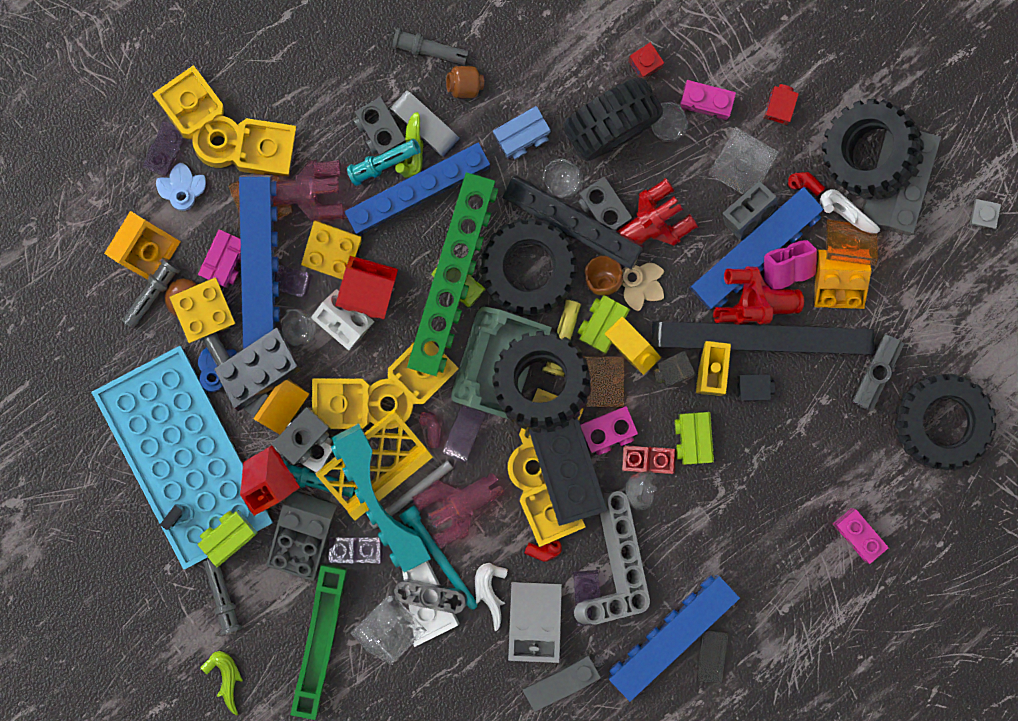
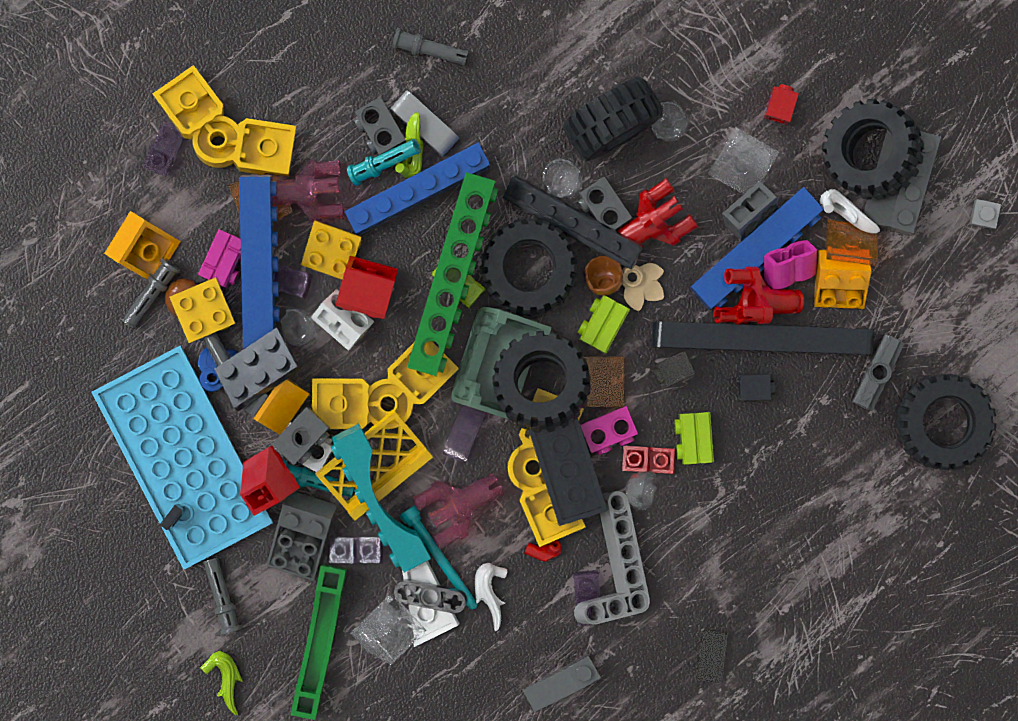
light blue plate [156,163,206,211] -> none
lime brick [198,510,258,567] -> none
light grey bar [369,460,453,530] -> none
clear pink arm [420,411,441,448] -> none
dark orange head [446,66,484,98] -> none
medium blue brick [493,106,551,160] -> none
light grey slope [508,582,562,663] -> none
light yellow pin [542,300,581,377] -> none
yellow slope [605,317,661,375] -> none
blue brick [608,575,740,702] -> none
red brick [628,42,664,79] -> none
dark pink brick [679,80,736,120] -> none
yellow slope [696,341,731,396] -> none
red arm [788,172,825,197] -> none
dark pink brick [833,508,889,564] -> none

